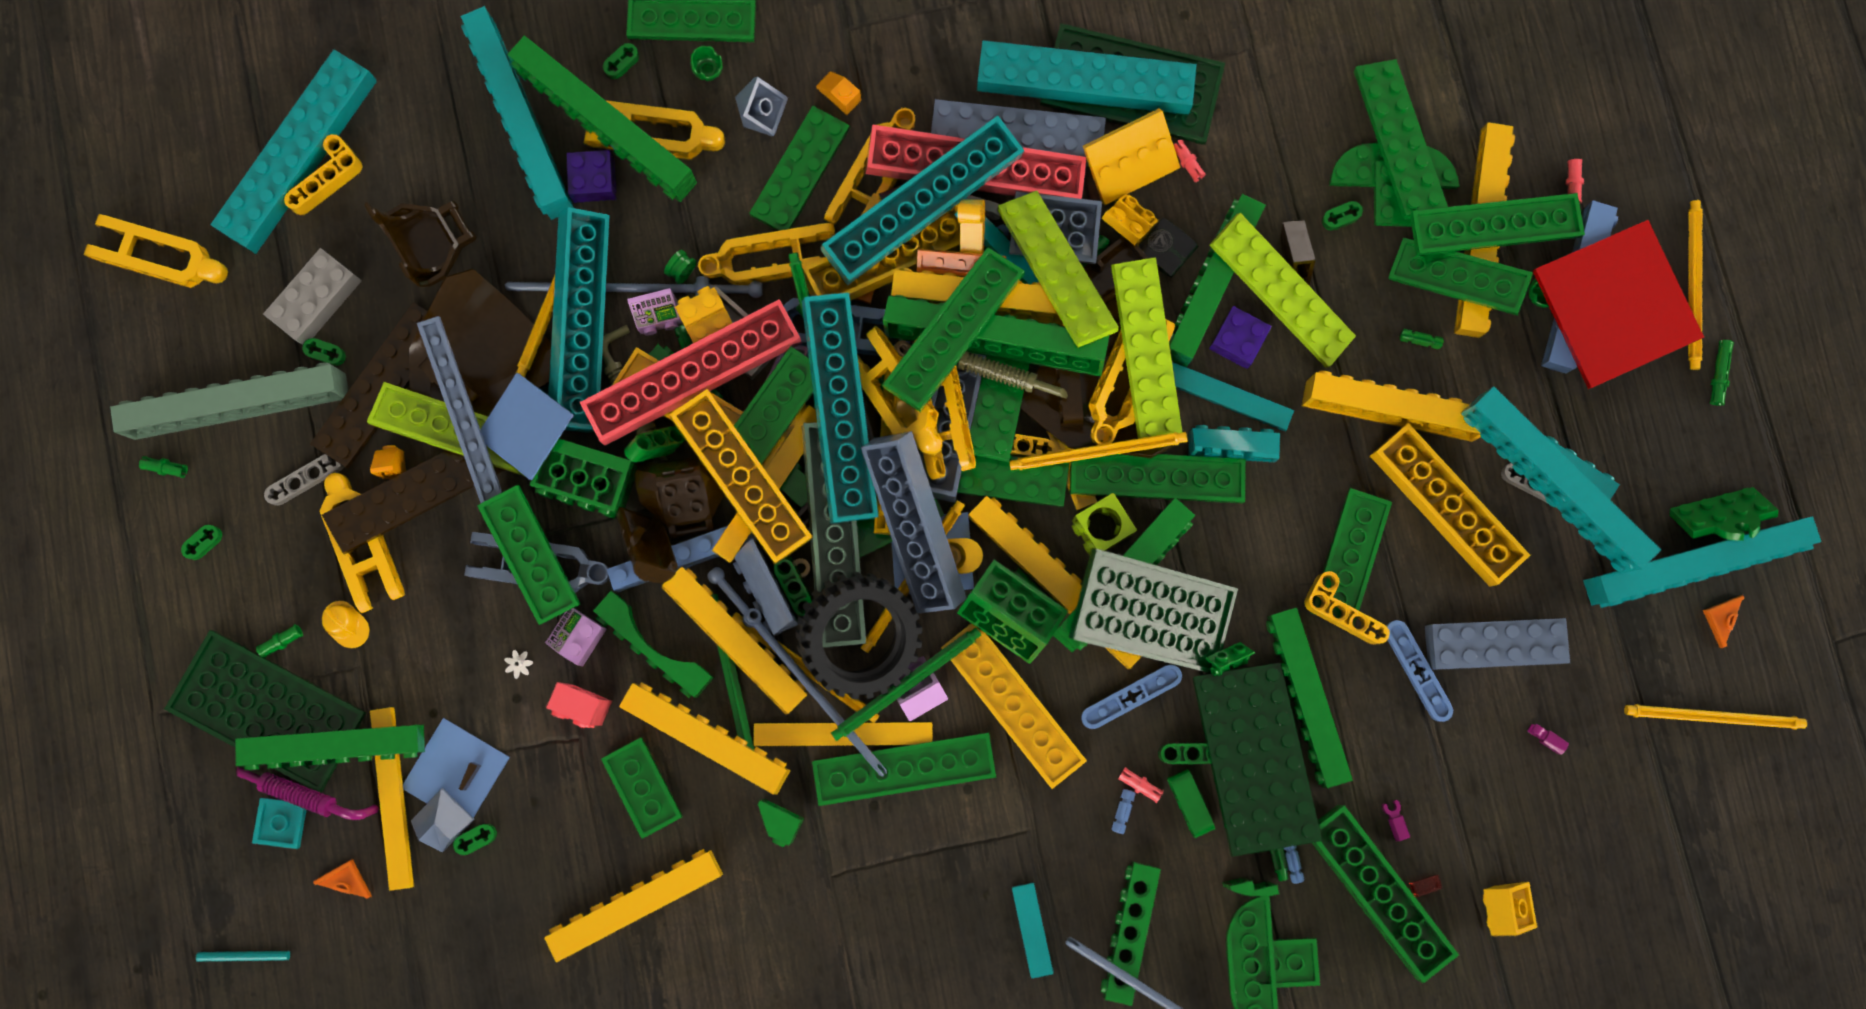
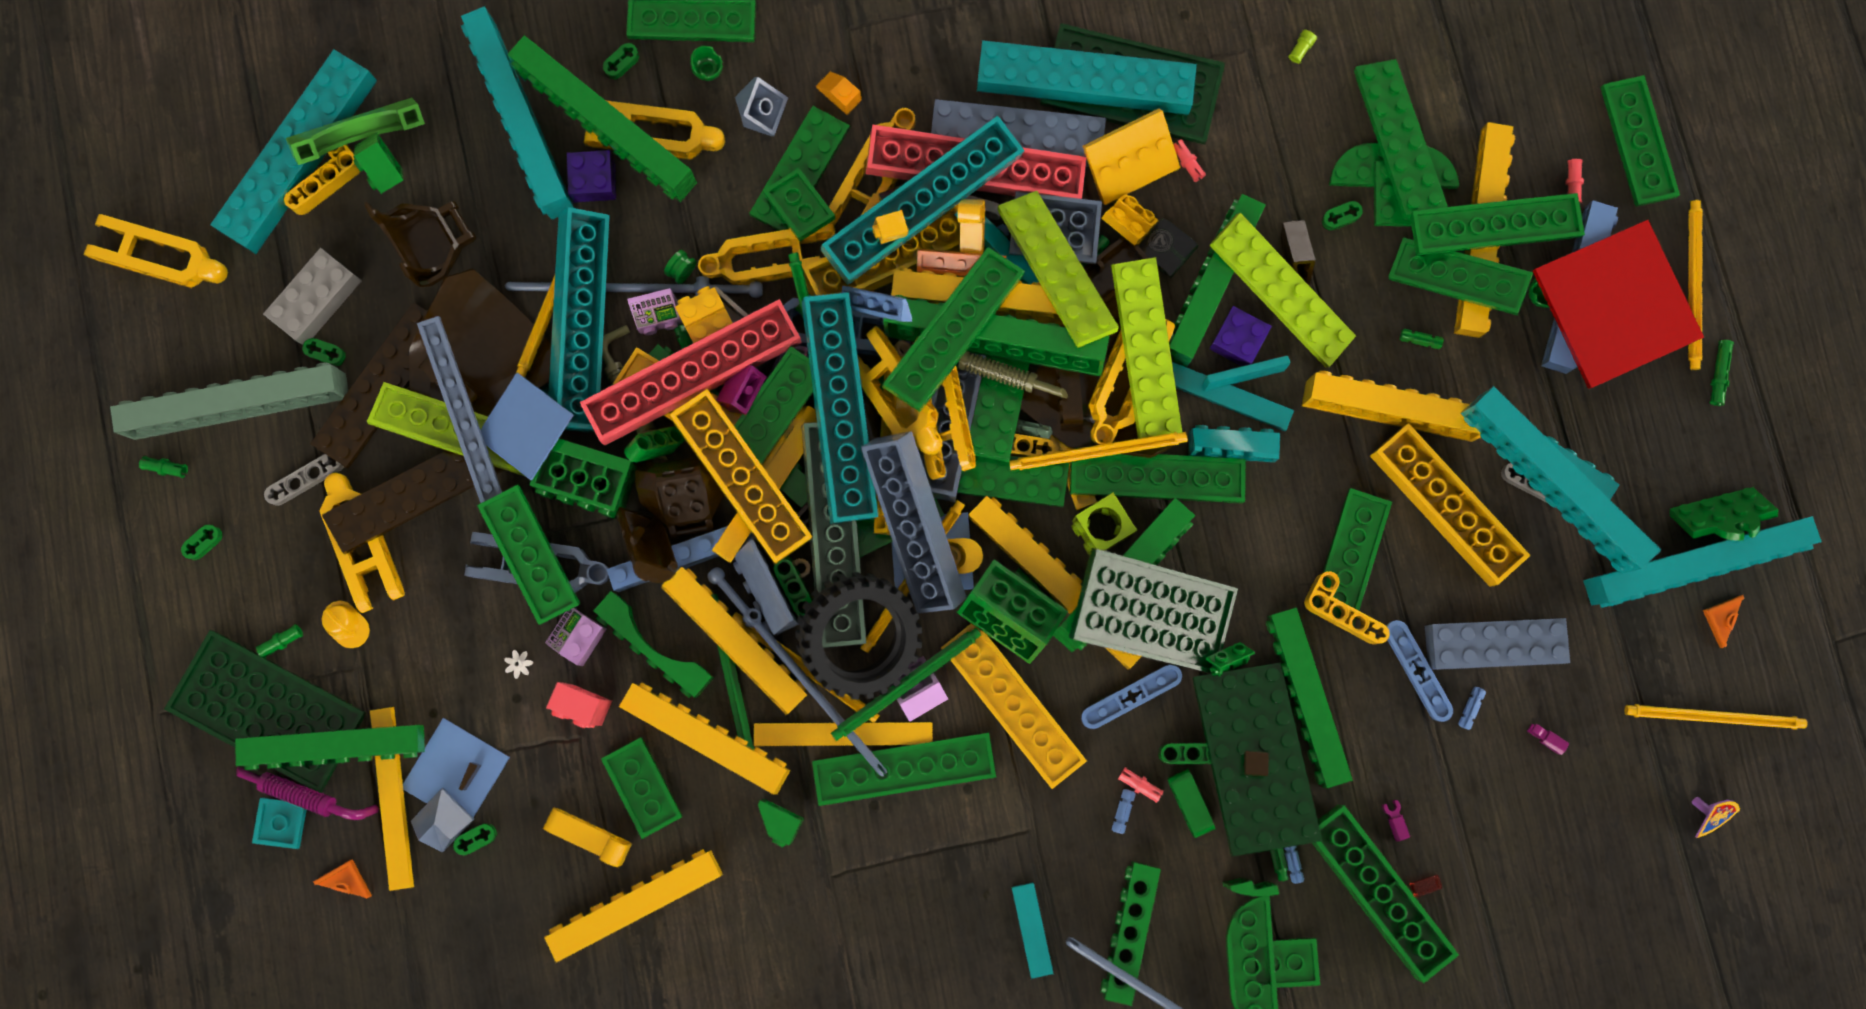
teal bar [196,951,290,962] -> none
light orange slope [370,445,406,480] -> none
yellow slope [1483,882,1537,936] -> none
none -> bright green arch [285,98,425,165]
none -> green brick [353,132,404,194]
none -> yellow beam [543,807,632,867]
none -> magenta slope [716,365,767,415]
none -> green plate [763,168,836,242]
none -> medium blue slope [842,286,912,322]
none -> yellow brick [872,210,909,244]
none -> sand green axle [1015,419,1053,439]
none -> teal tile [1202,356,1291,391]
none -> dark brown tile [1244,751,1269,777]
none -> lime pin [1288,30,1317,64]
none -> medium blue axle [1458,687,1486,730]
none -> green plate [1600,75,1680,207]
none -> shield [1692,797,1740,838]

